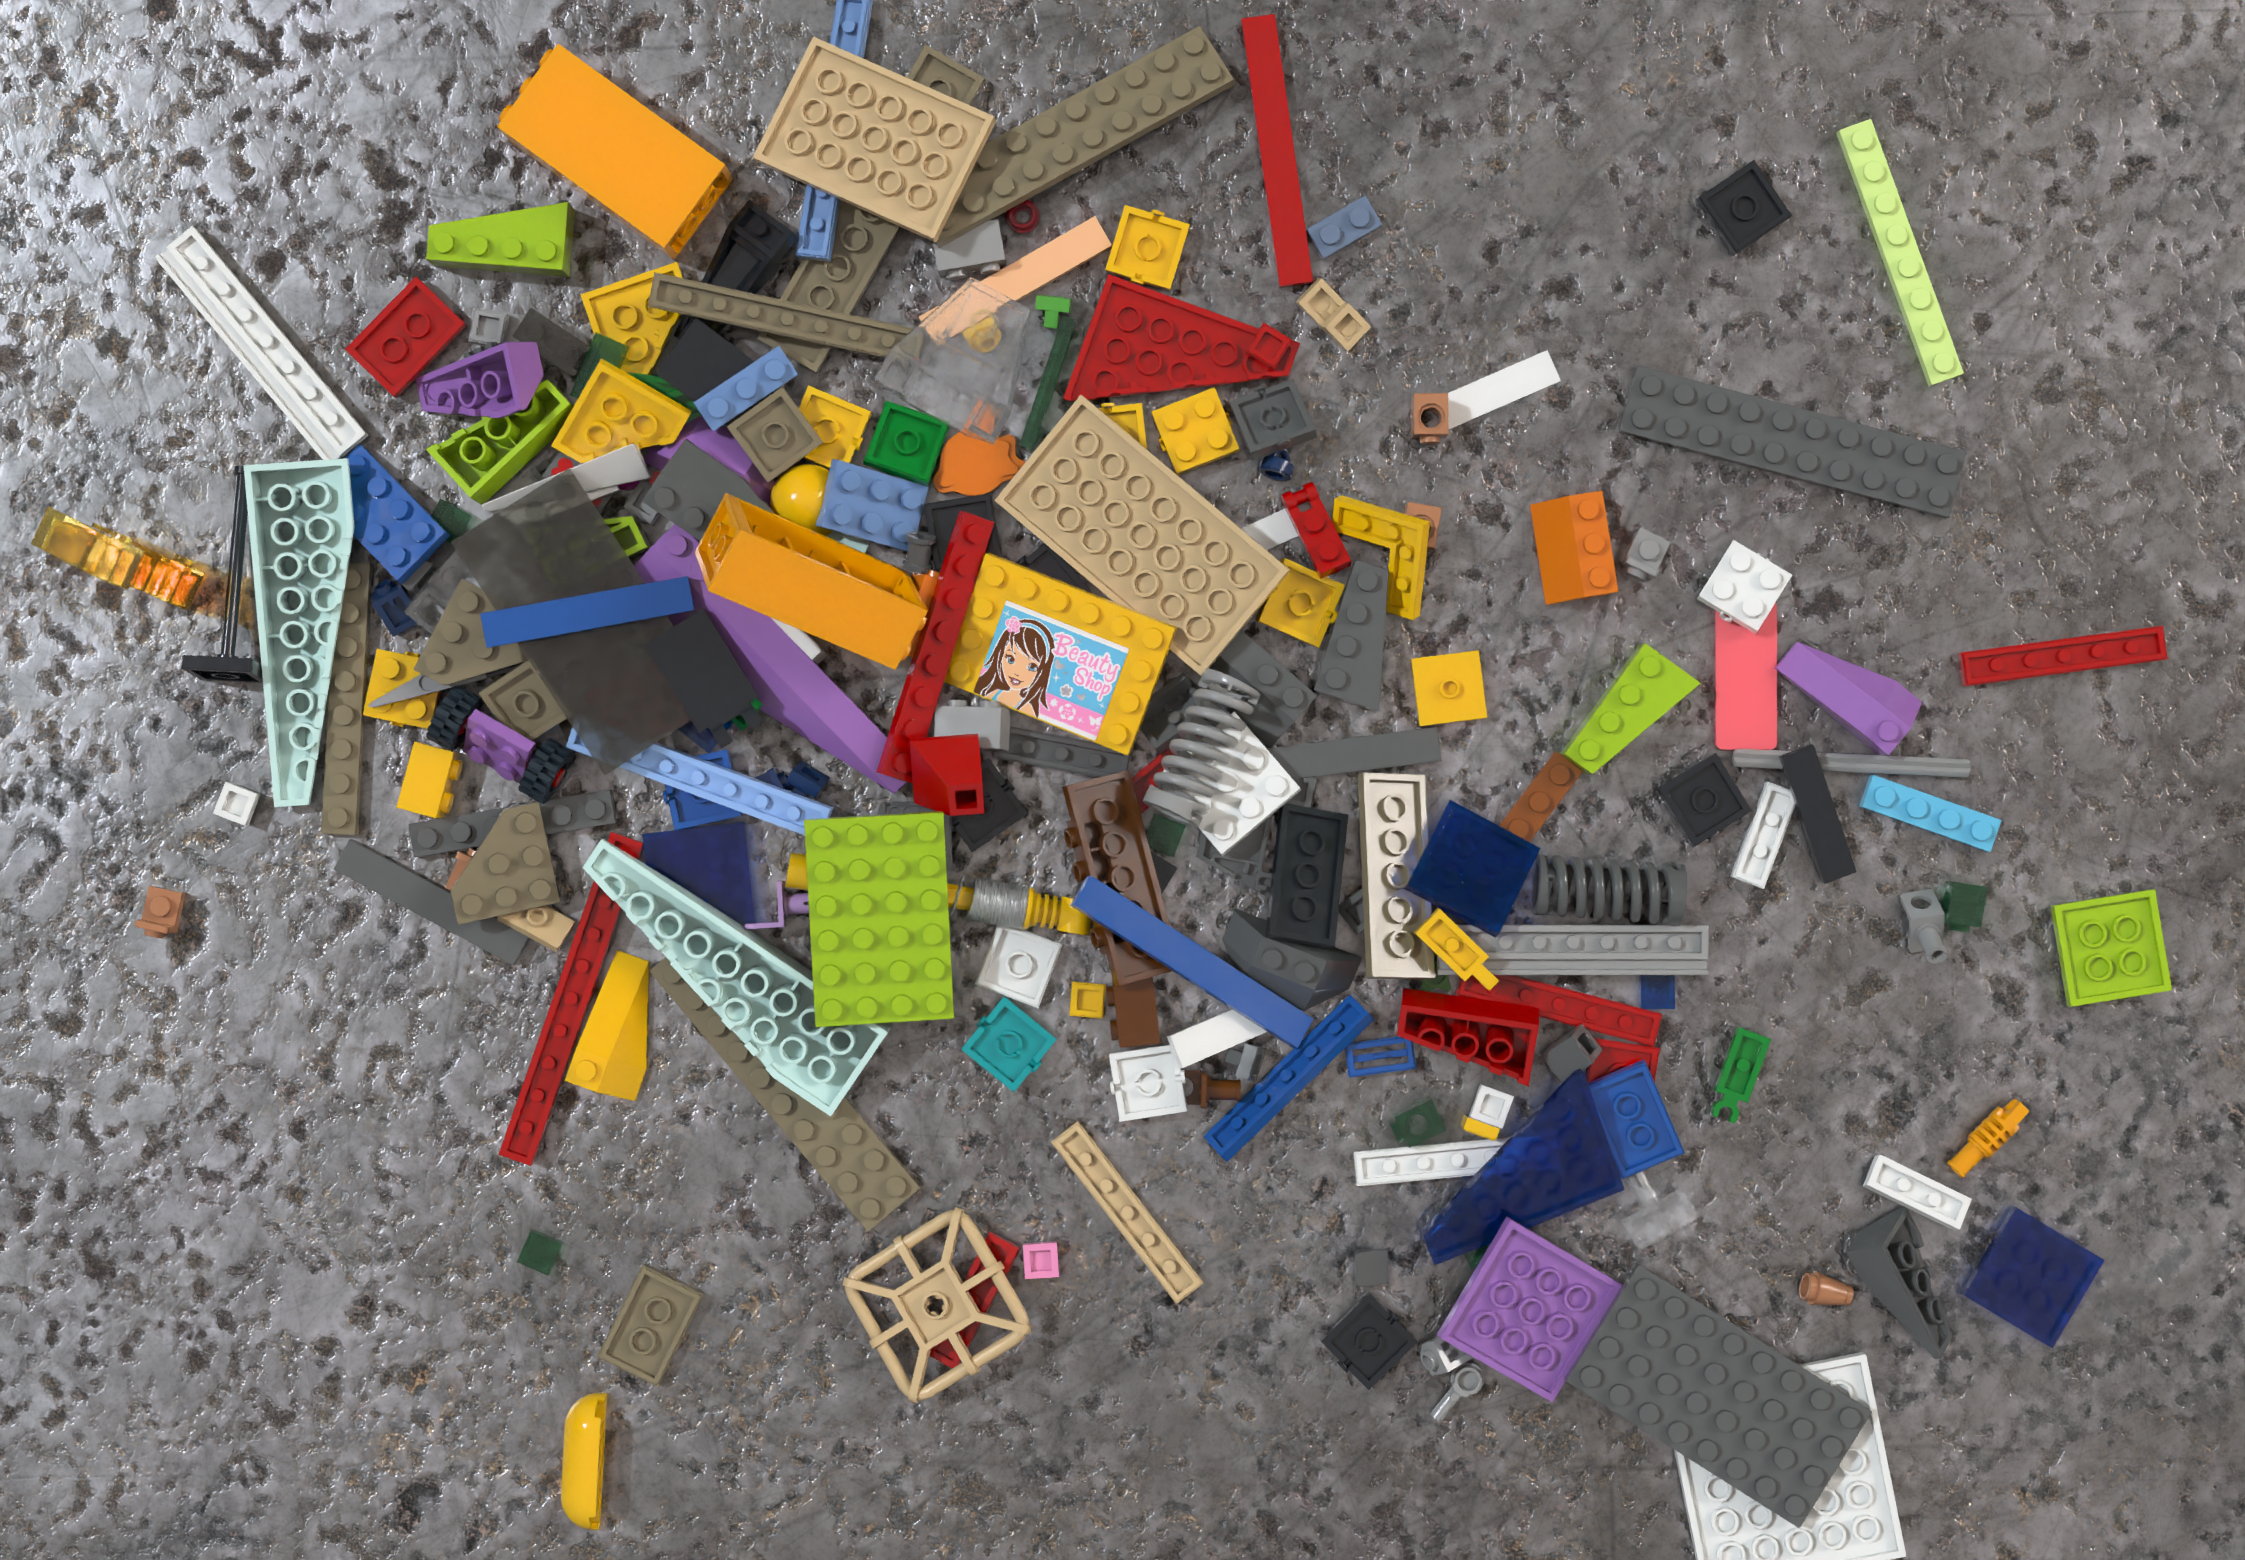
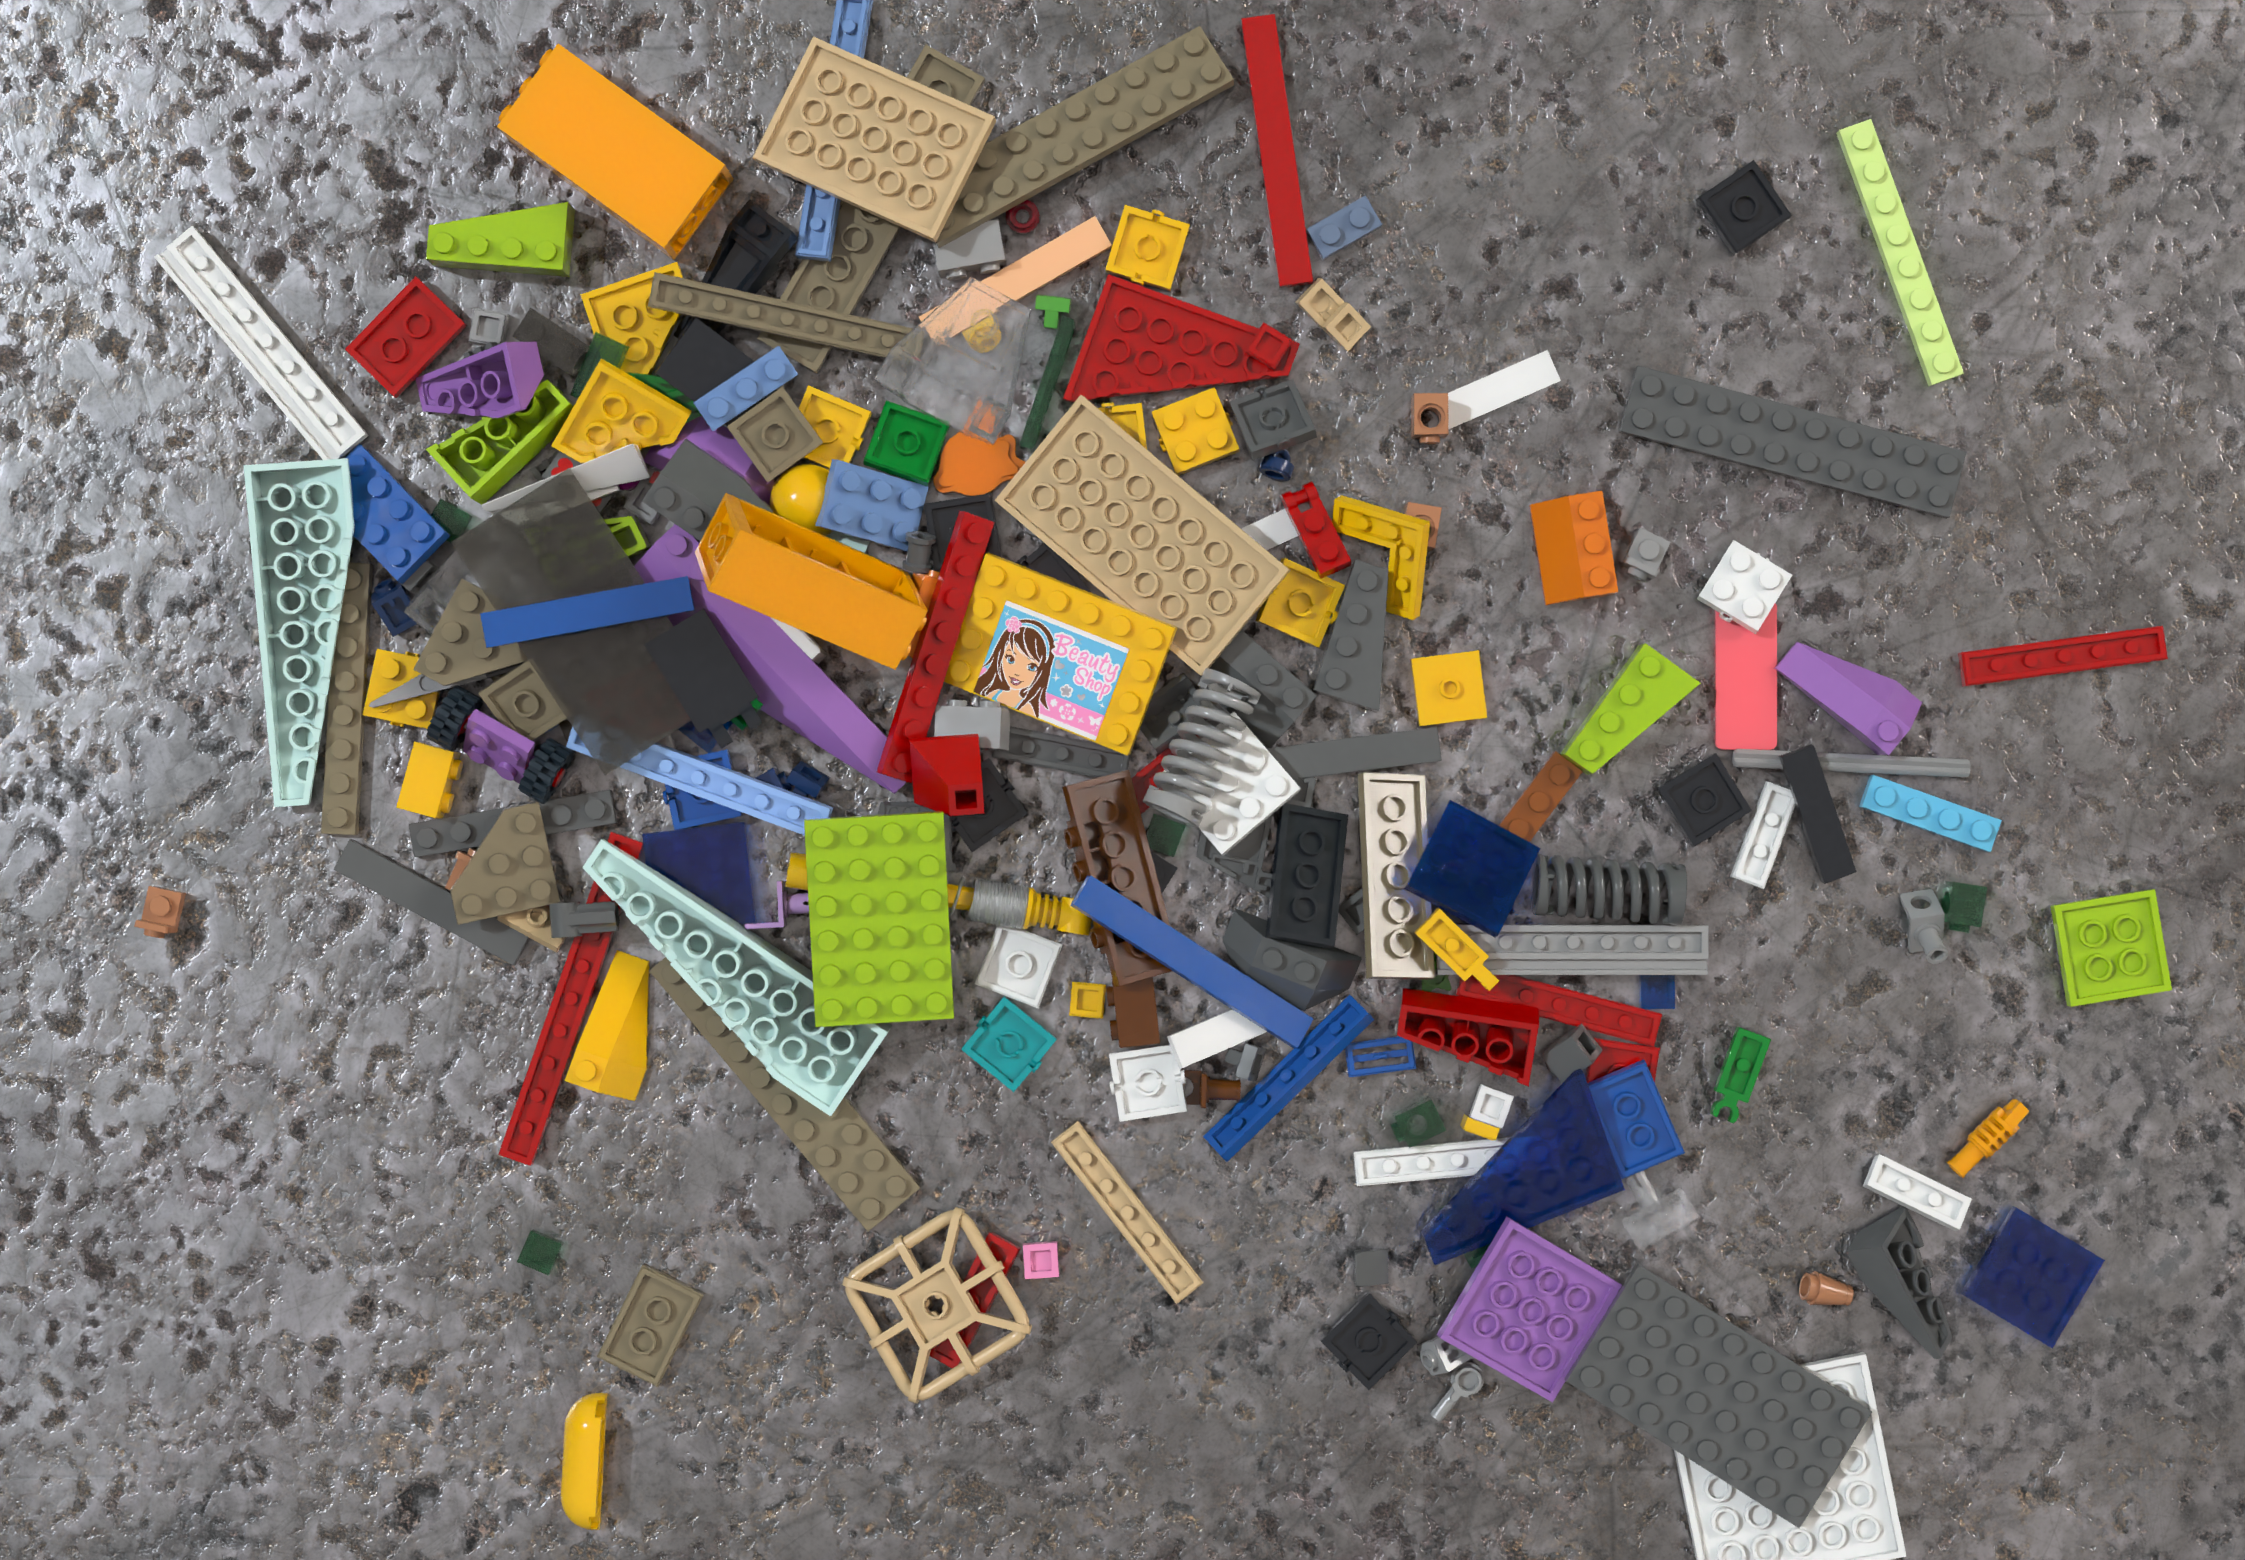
clear yellow wedge [31,506,205,610] -> none
black tile [181,466,263,683] -> none
white plate [213,782,261,826] -> none
none -> dark grey piece [549,901,620,938]

